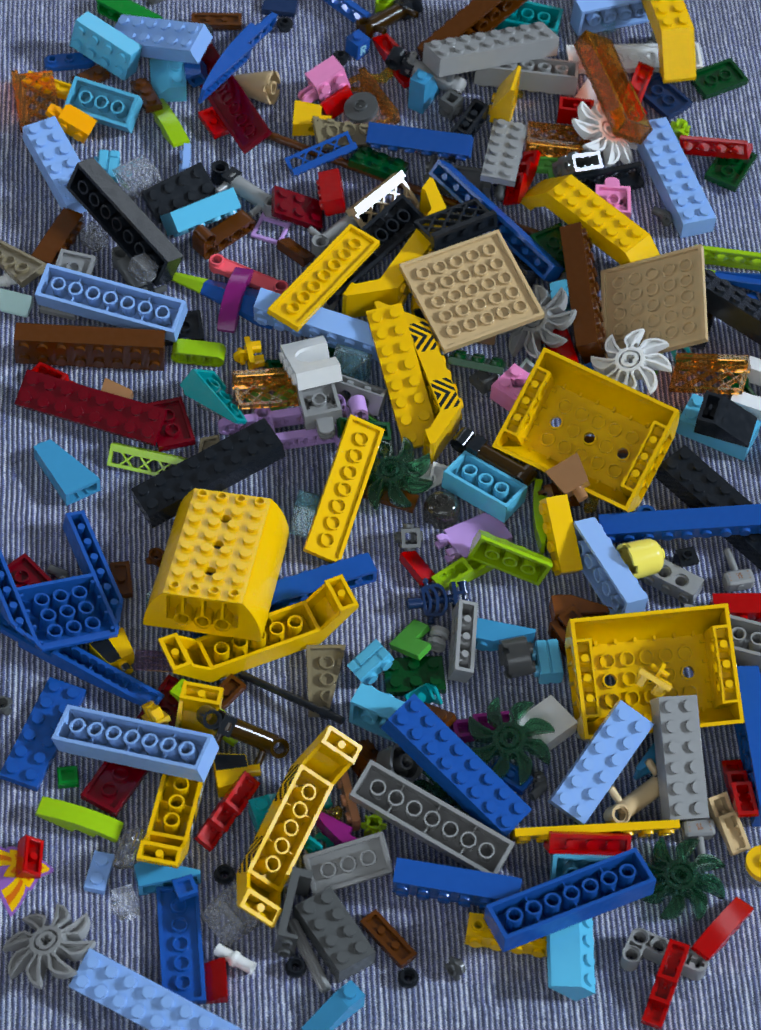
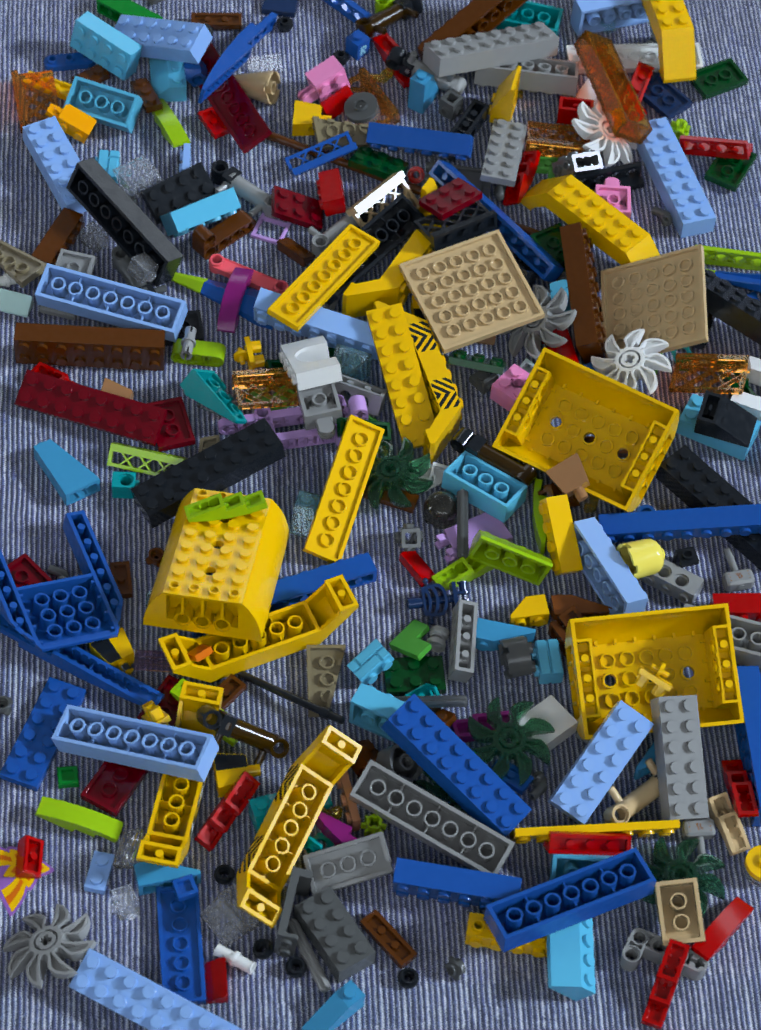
none -> teal brick [112,471,140,499]
none -> light grey pin [180,326,197,360]
none -> lime slope [184,490,268,522]
none -> orange tile [187,644,213,662]
none -> clear plate [247,53,283,73]
none -> black plate [253,939,274,960]
none -> dark grey axle [394,695,468,708]
none -> red plate [407,166,425,184]
none -> dark red plate [418,177,483,221]
none -> dark grey axle [457,489,468,558]
none -> yellow slope [509,594,550,627]
none -> tan slope [654,877,705,946]

